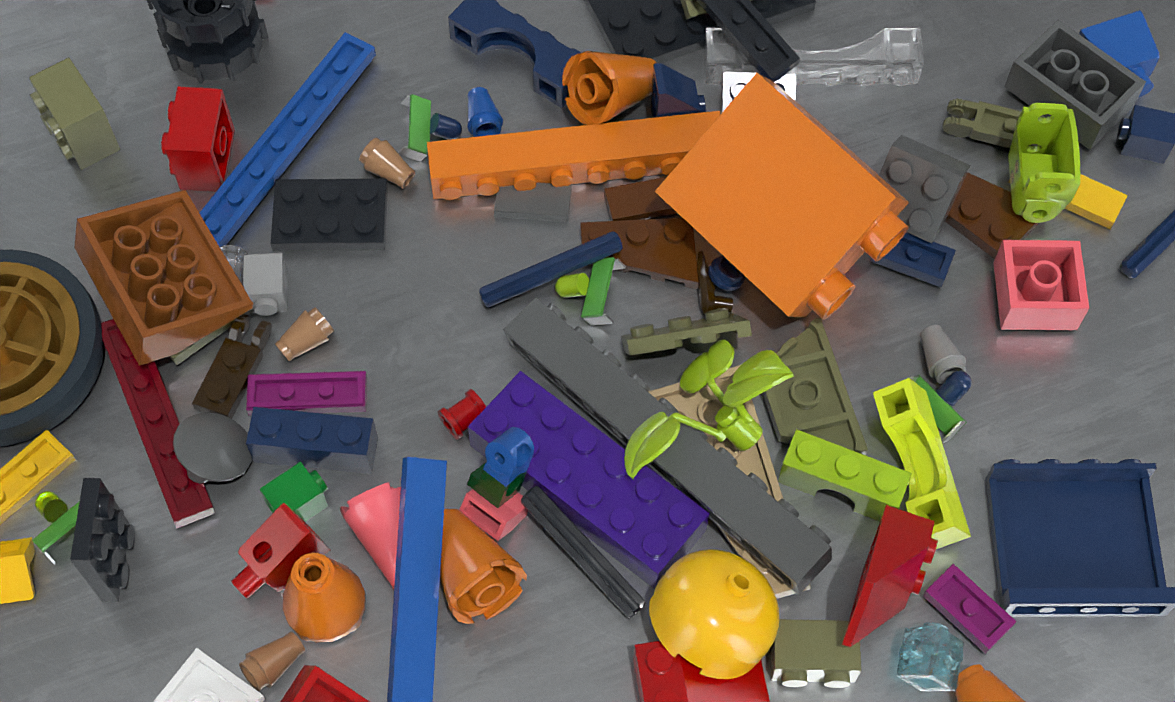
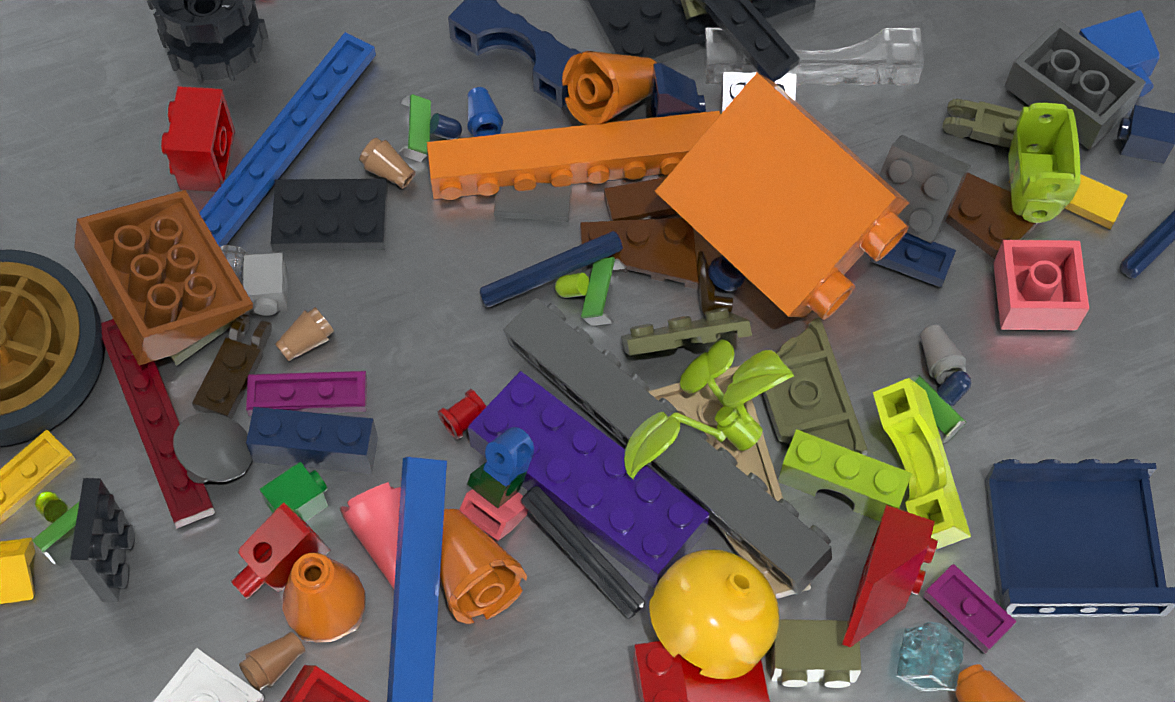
olive brick [29,57,120,170] -> none

